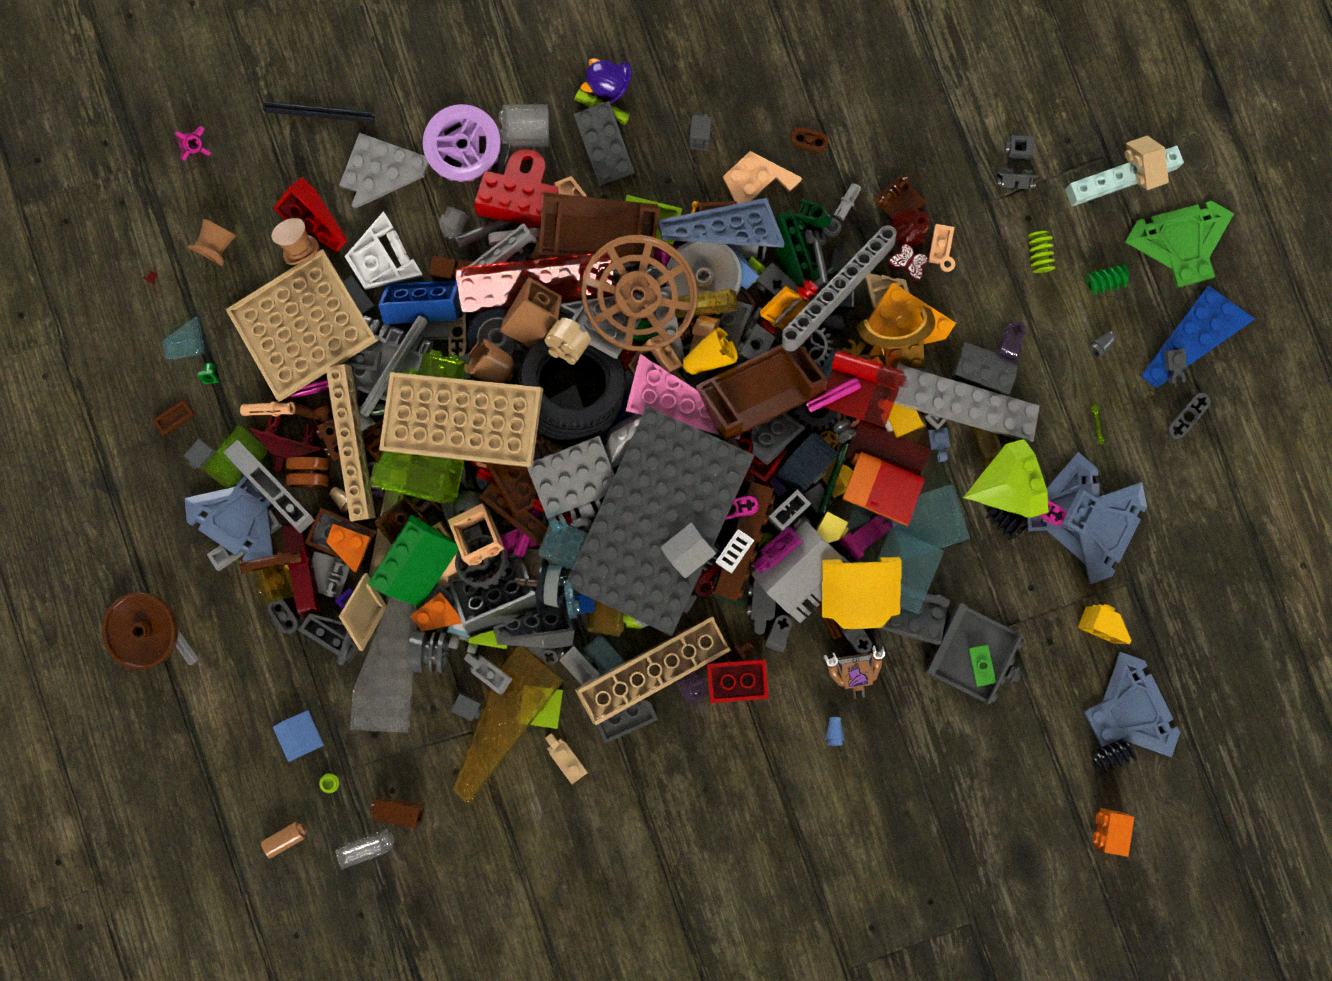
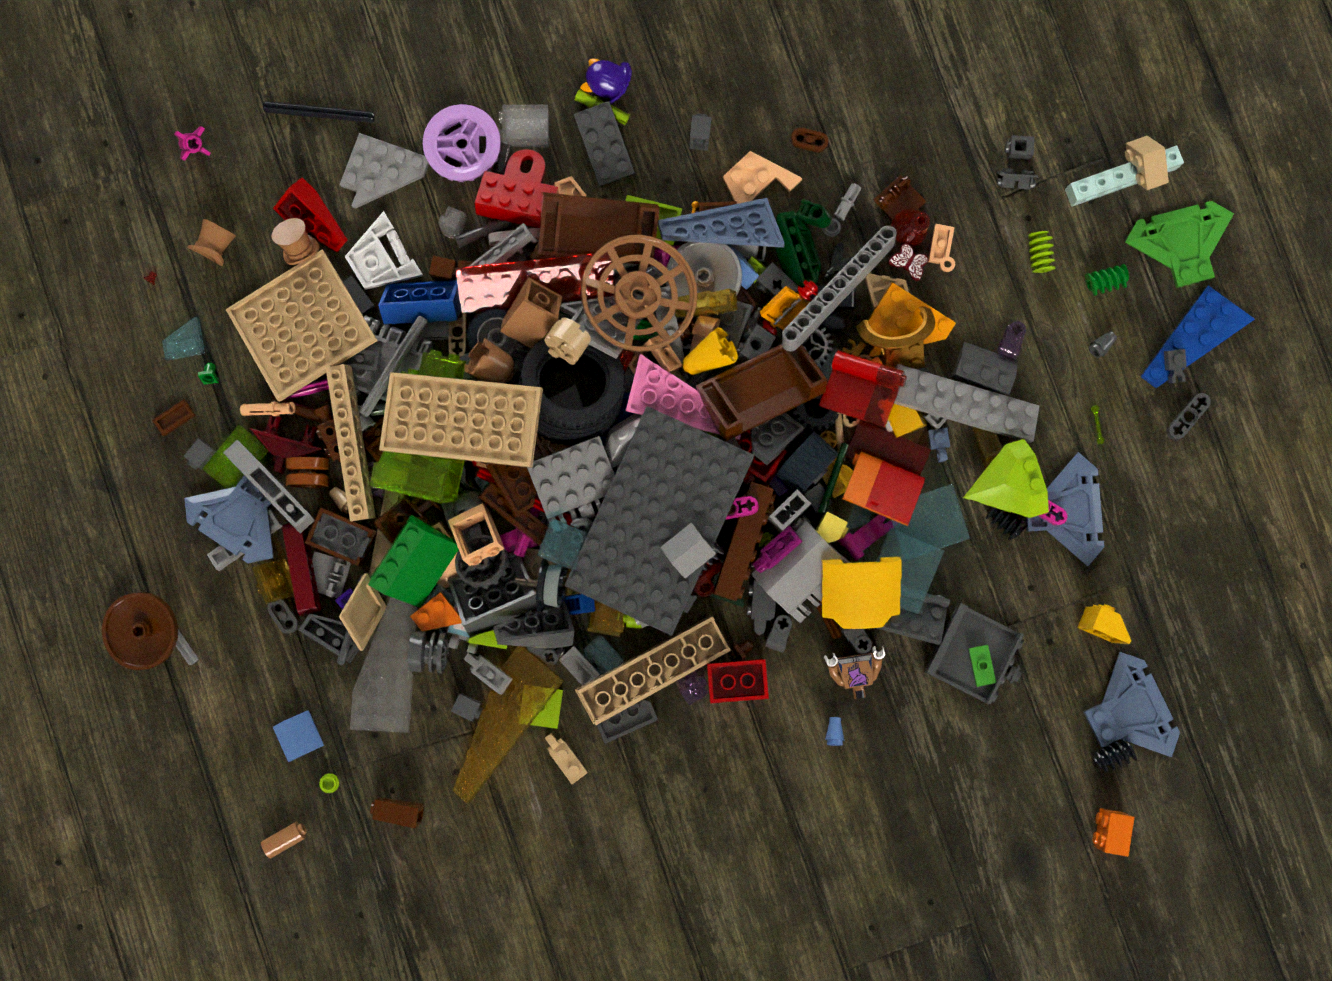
reddish brown pin [239,550,301,574] -> none
orange wing [326,524,371,573] -> none
clear brick [335,829,394,870] -> none
clear light blue wing [563,580,580,619] -> none
white slope [715,529,754,574] -> none
dark grey hinge [805,229,829,290] -> none
dark pink axle [806,378,861,412] -> none
dark grey wheel [832,419,856,442] -> none
sand blue plate [1062,482,1147,584] -> none

